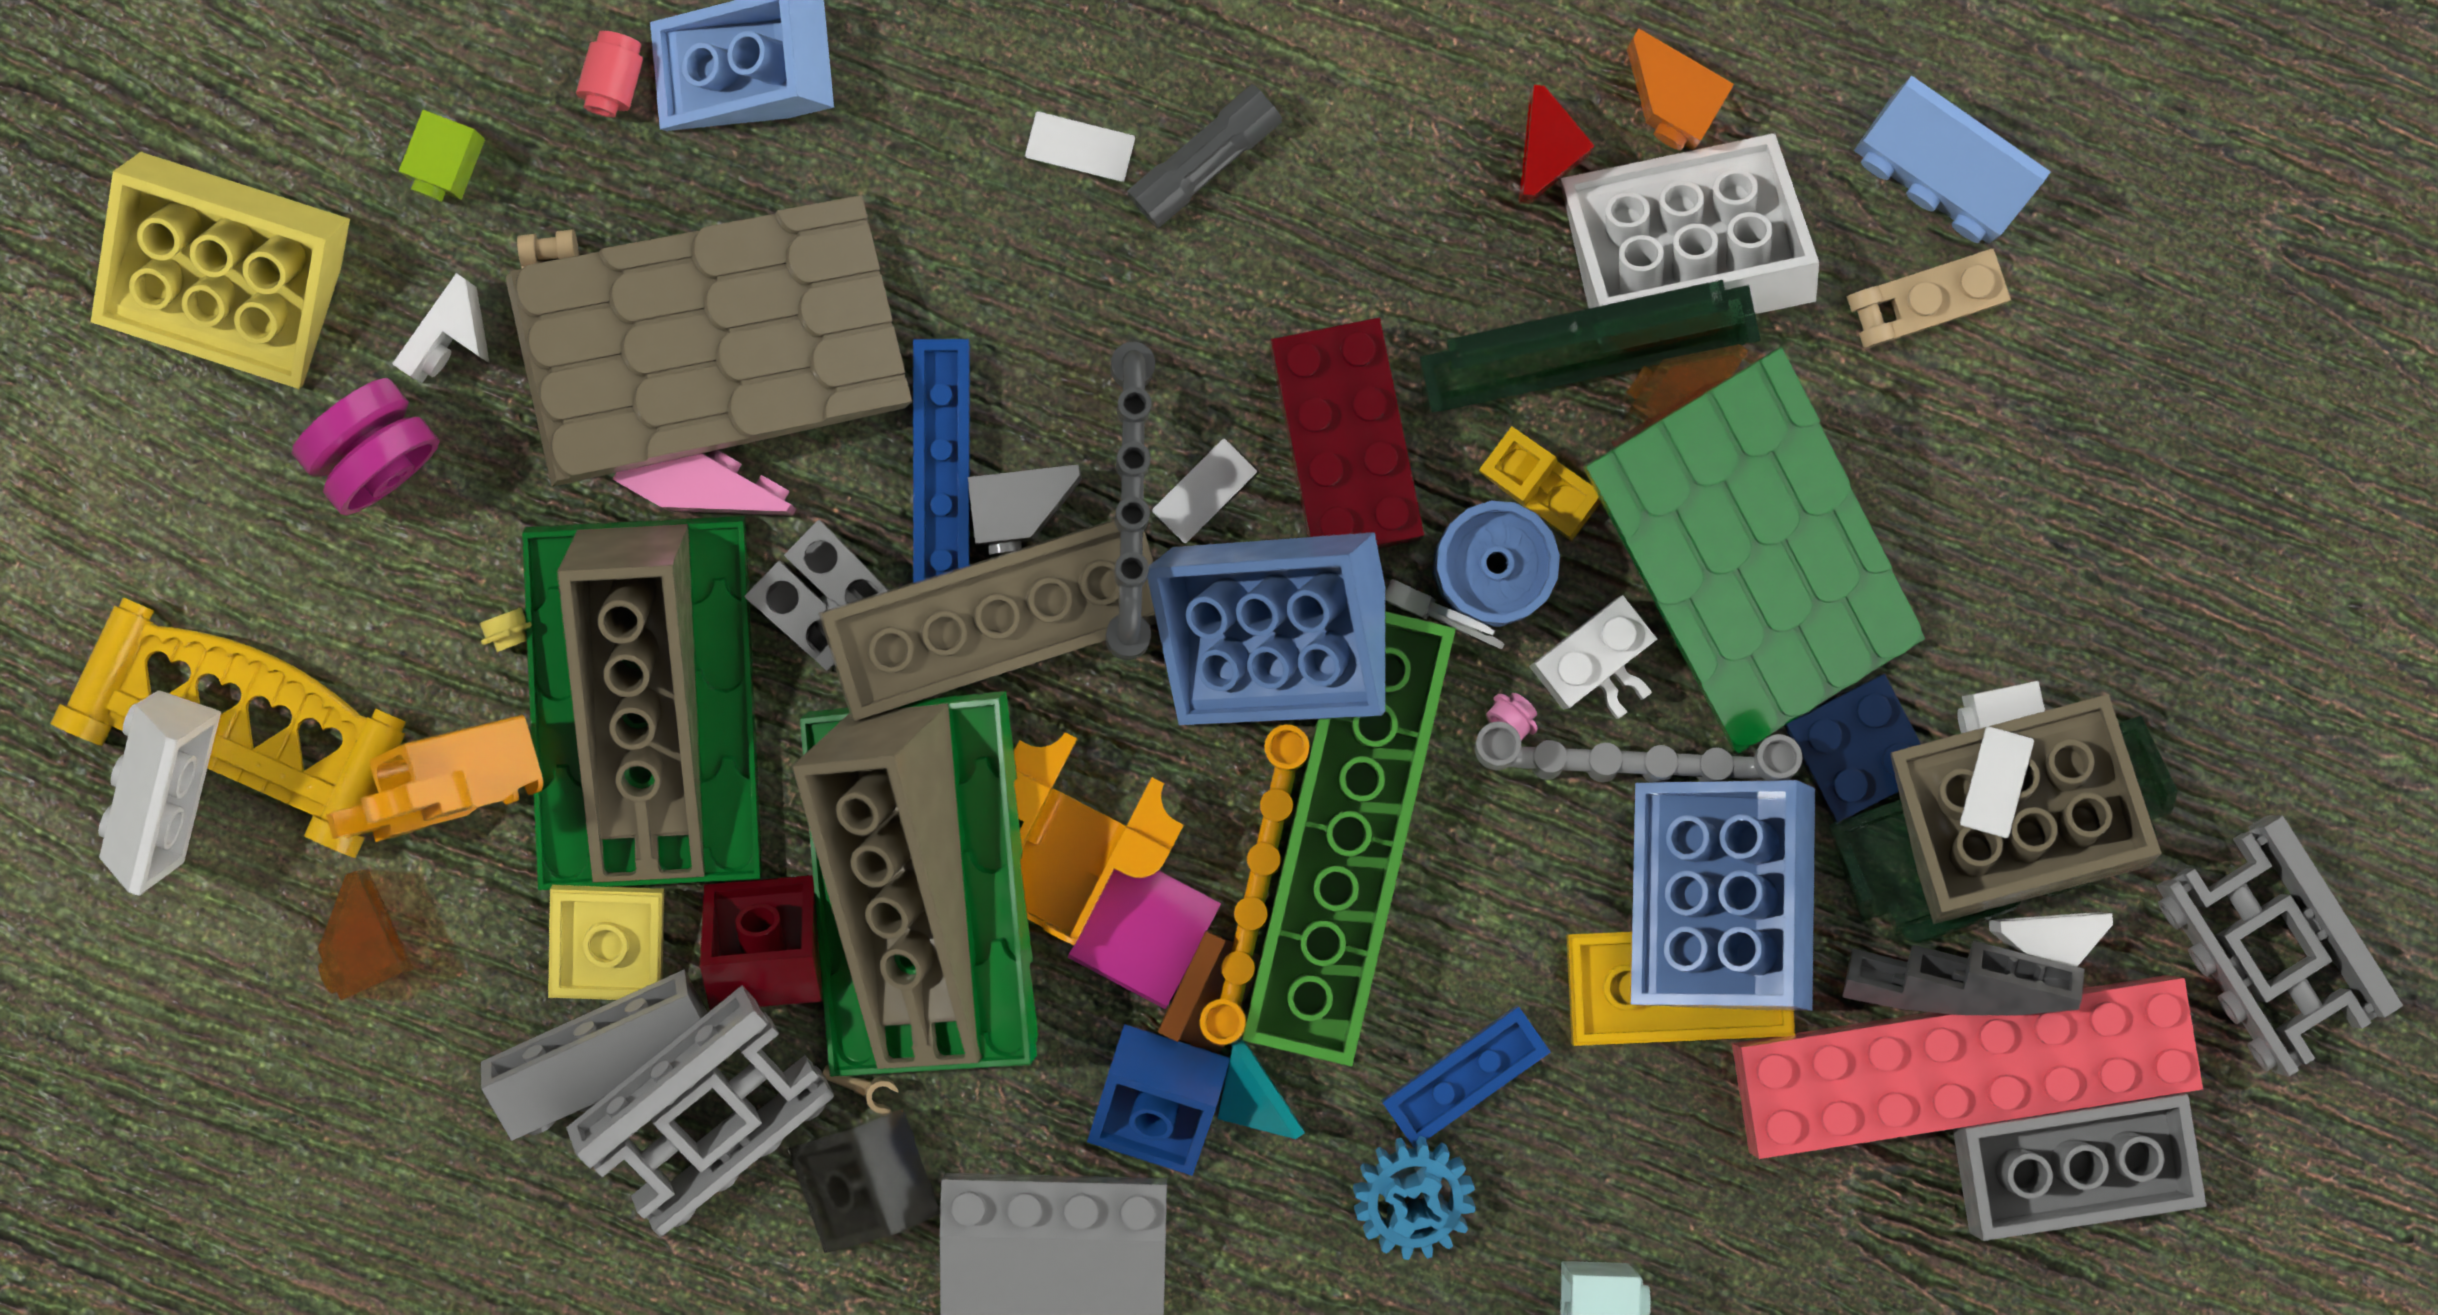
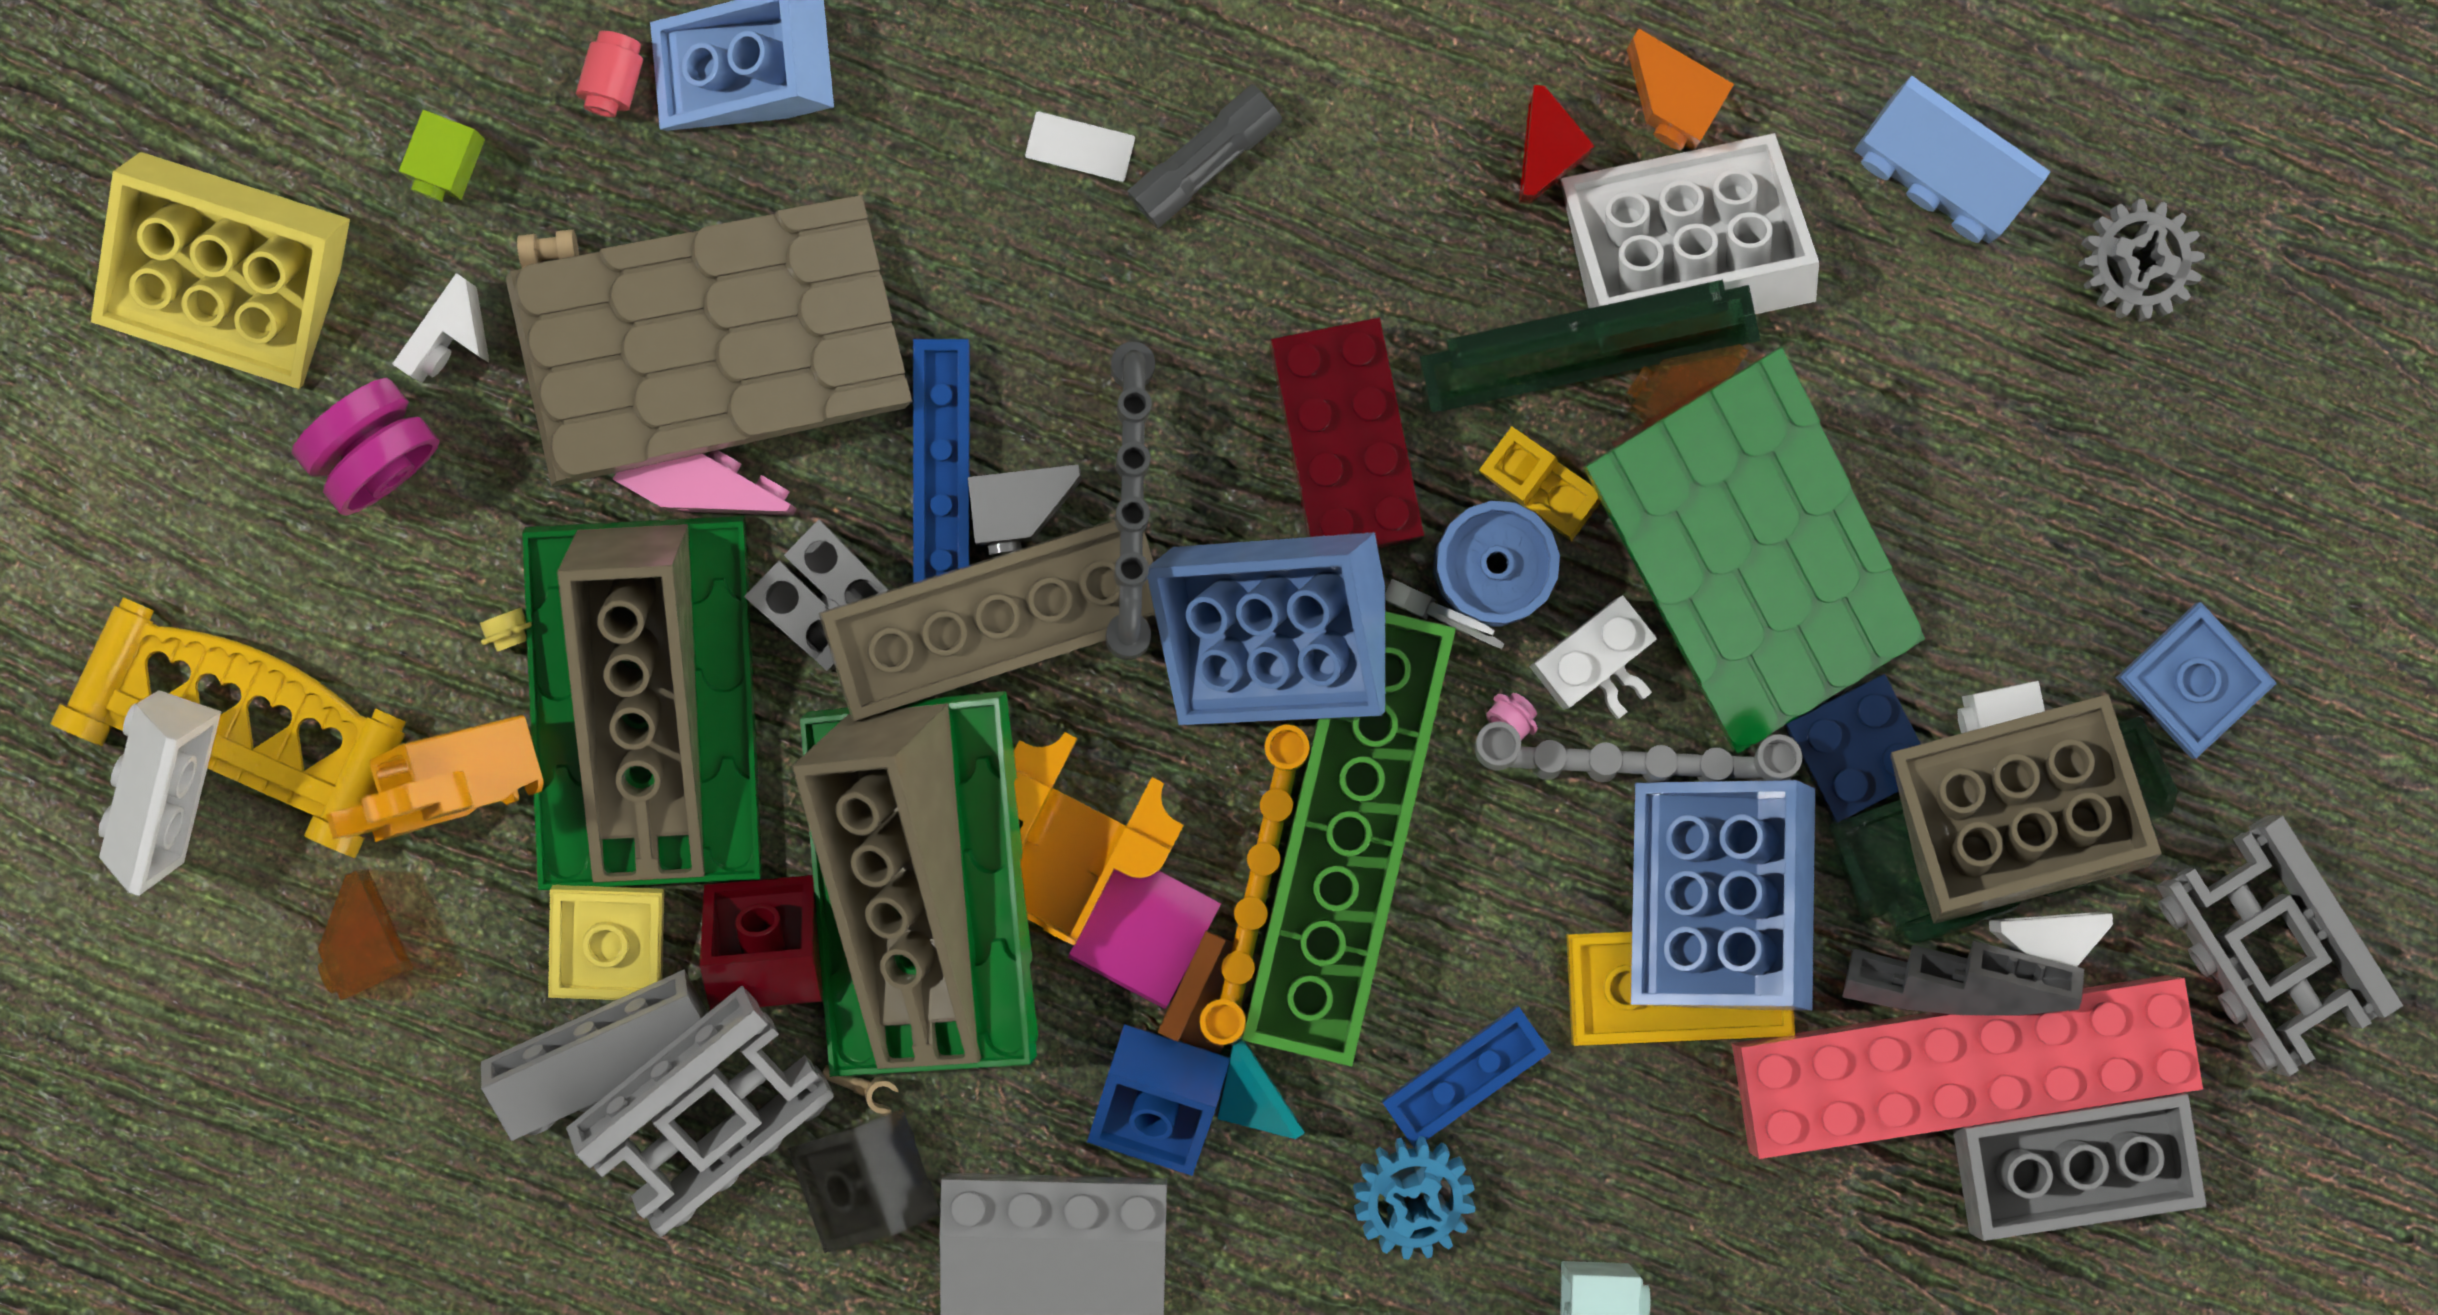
white sticker [1152,439,1257,543] -> none
tan plate [1846,248,2011,349] -> none
white sticker [1960,726,2034,838] -> none
none -> light grey gear [2079,199,2205,322]
none -> medium blue plate [2116,602,2277,759]

